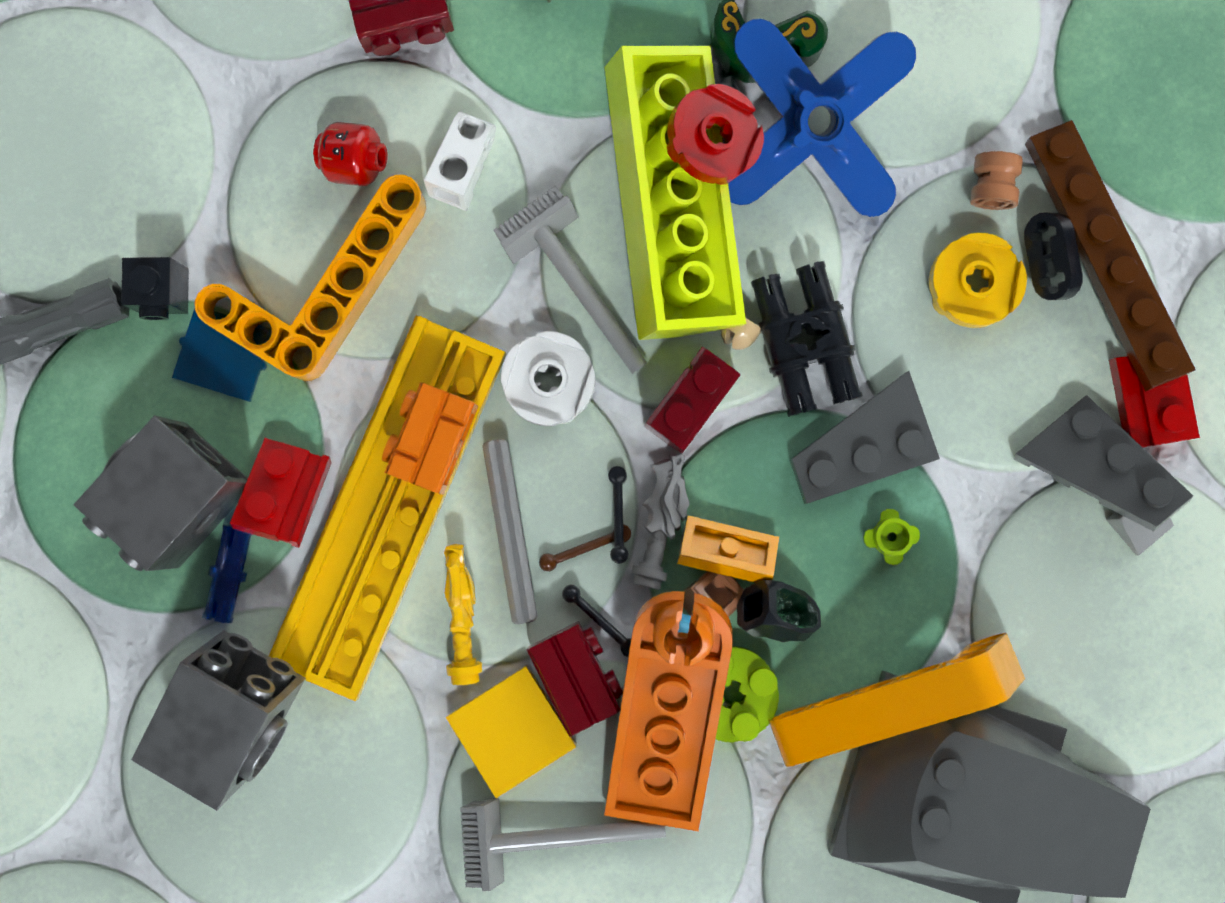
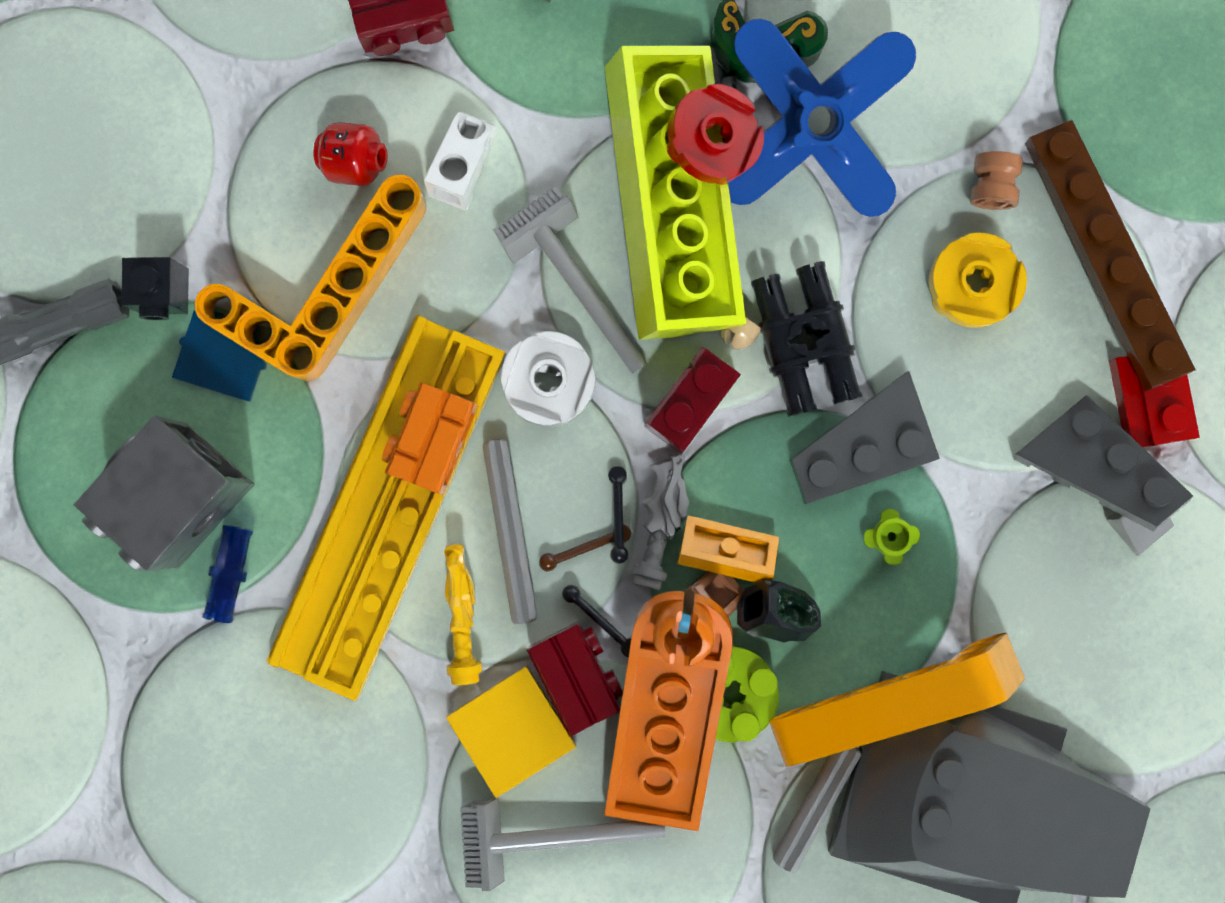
flat silver brick [131,630,306,811] -> none
red plate [230,438,332,548] -> none
black beam [1024,212,1083,300] -> none
none -> light grey axle [773,747,861,873]

